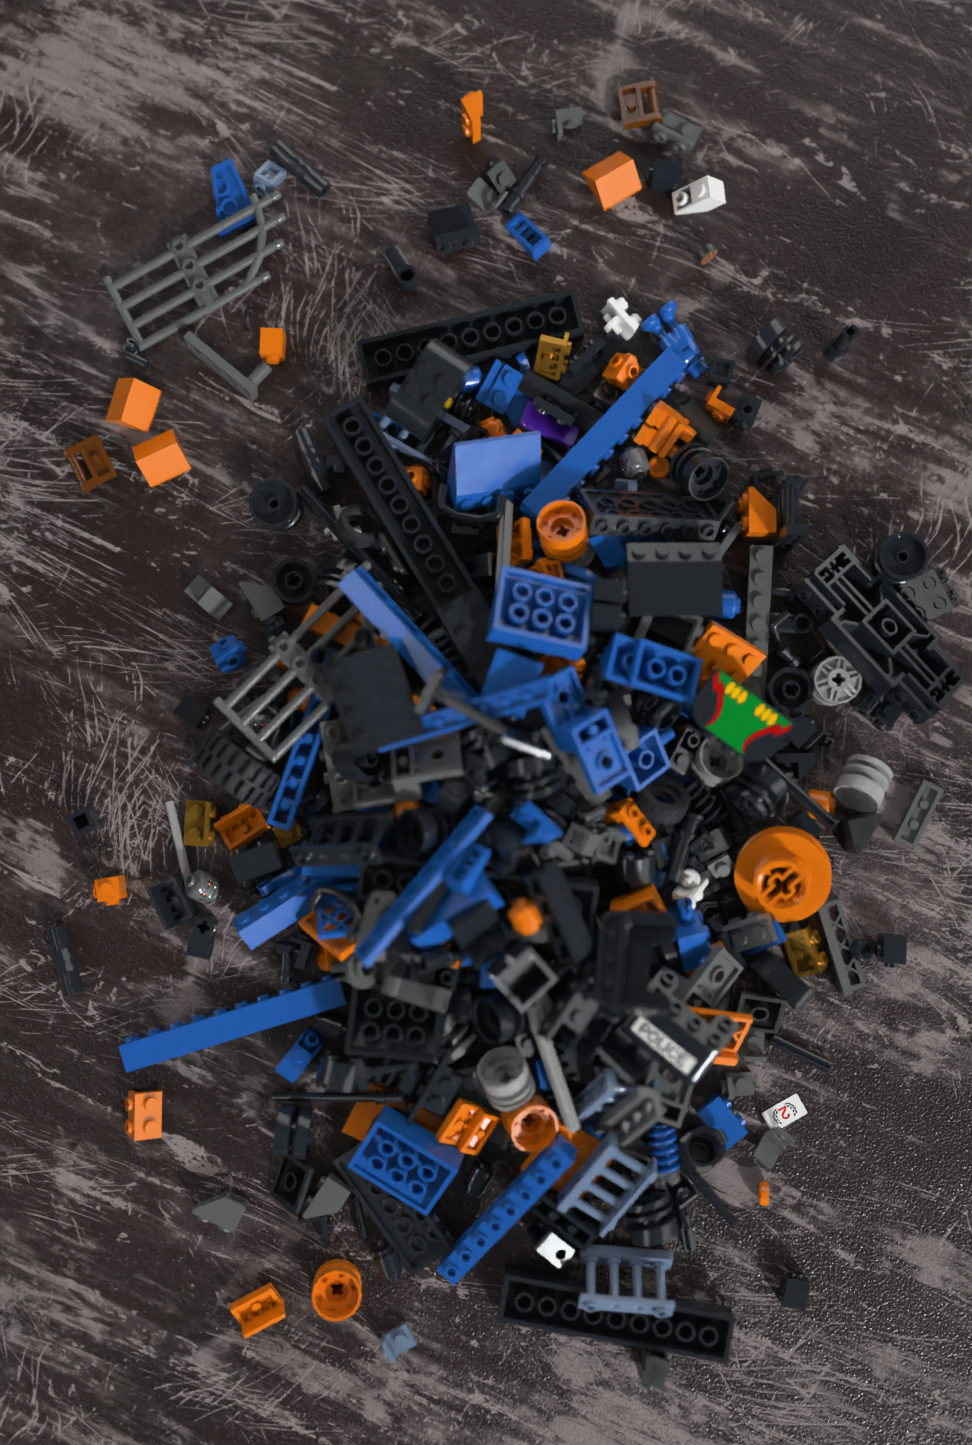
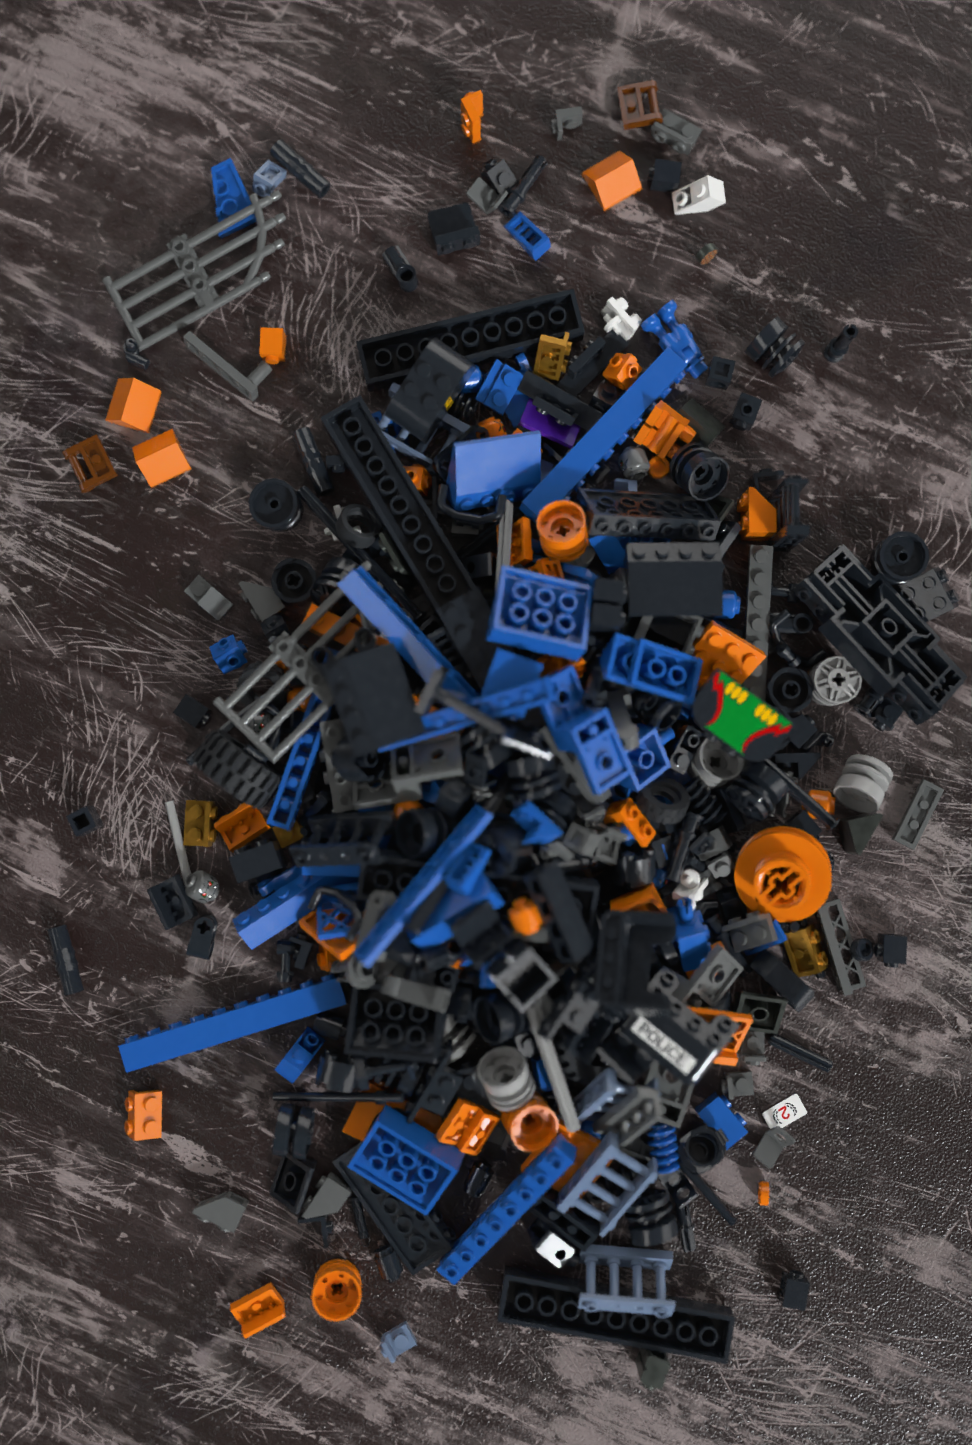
orange brick [93,875,127,906] -> none
orange bracket [704,385,735,423] -> none

